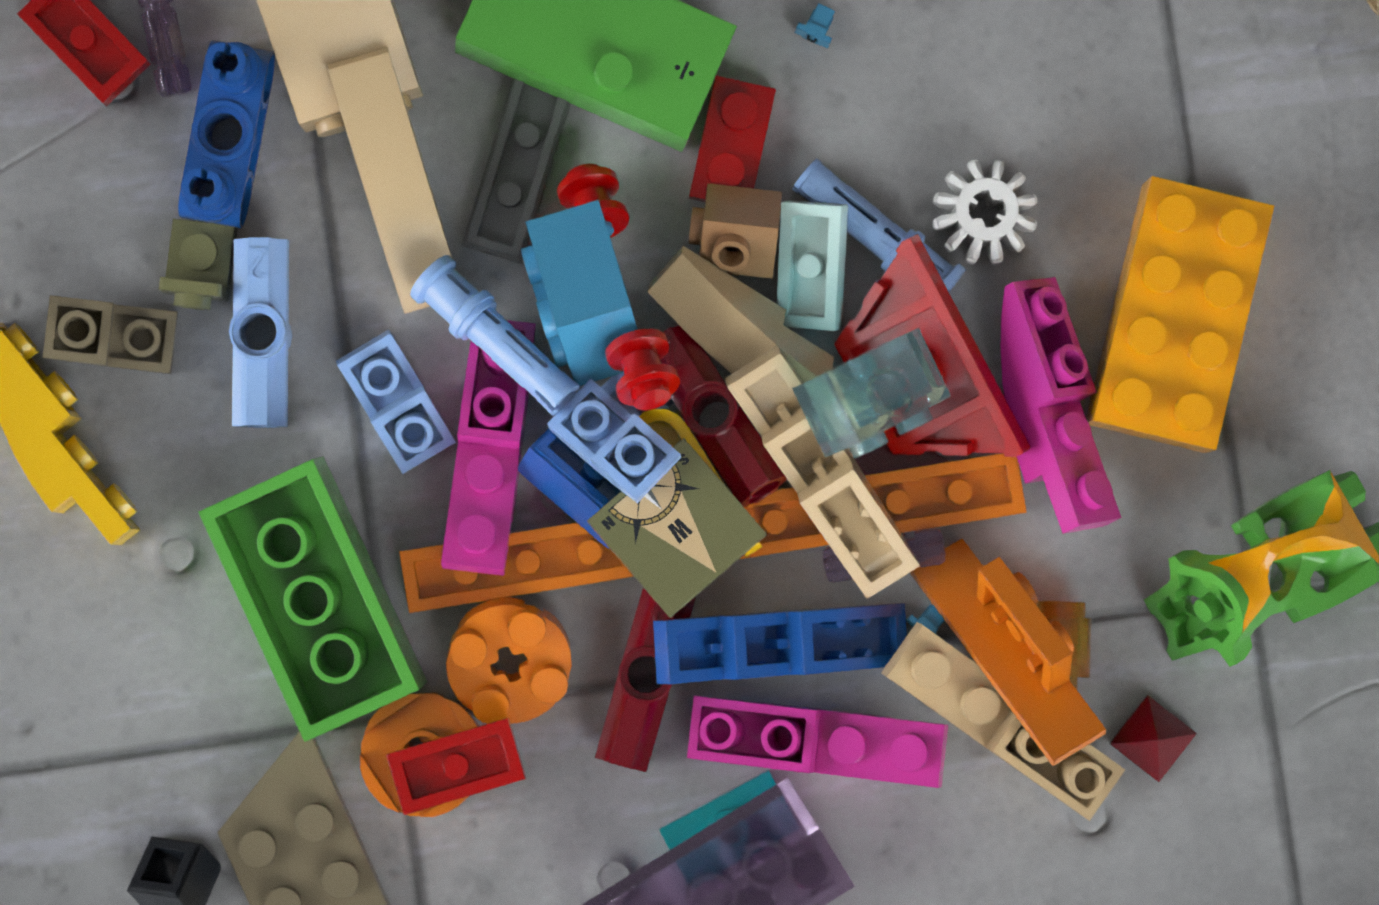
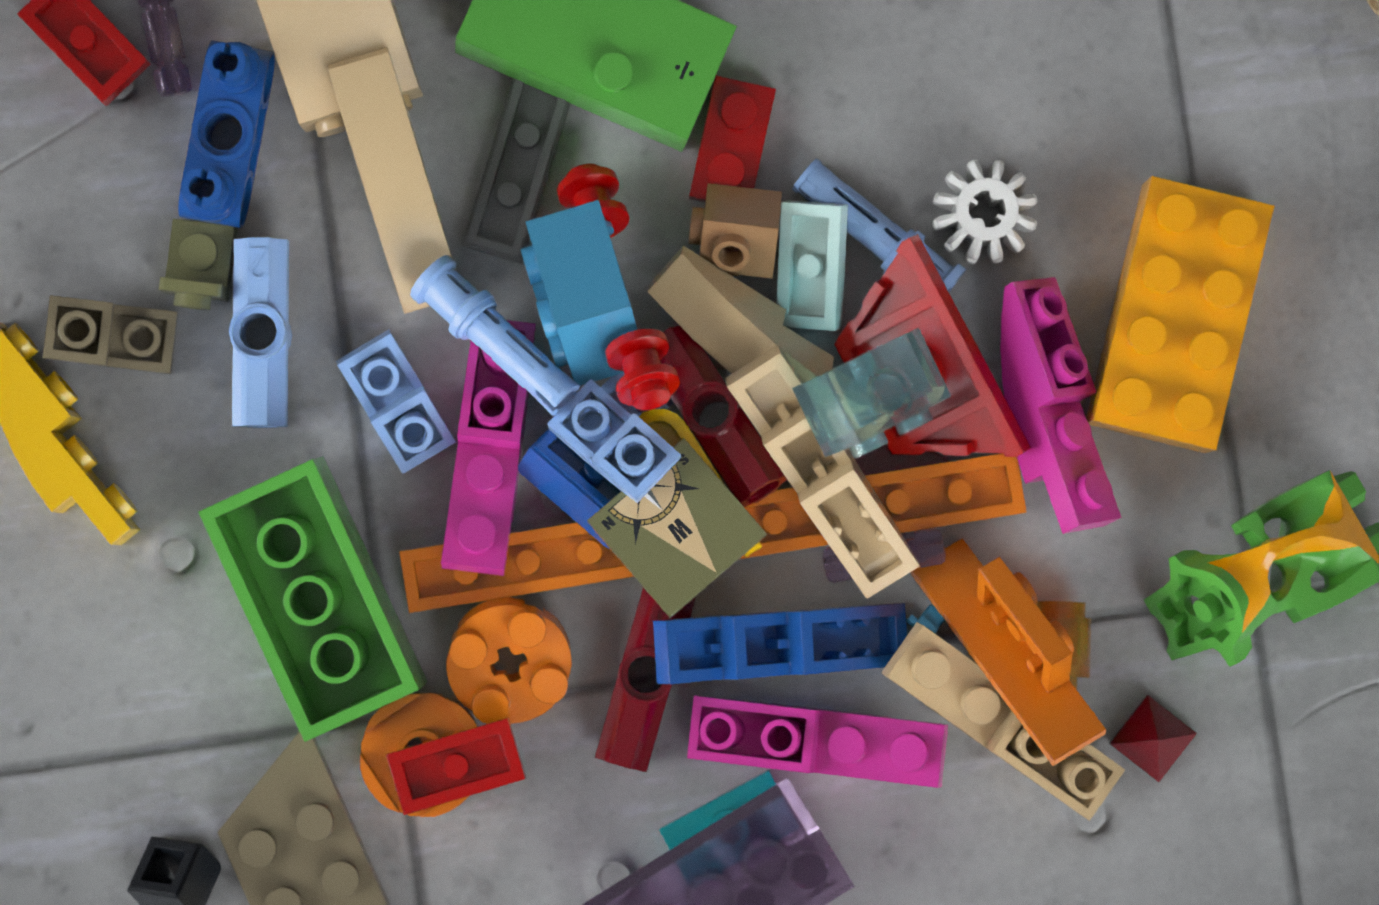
dark azure piece [794,3,835,49] -> none

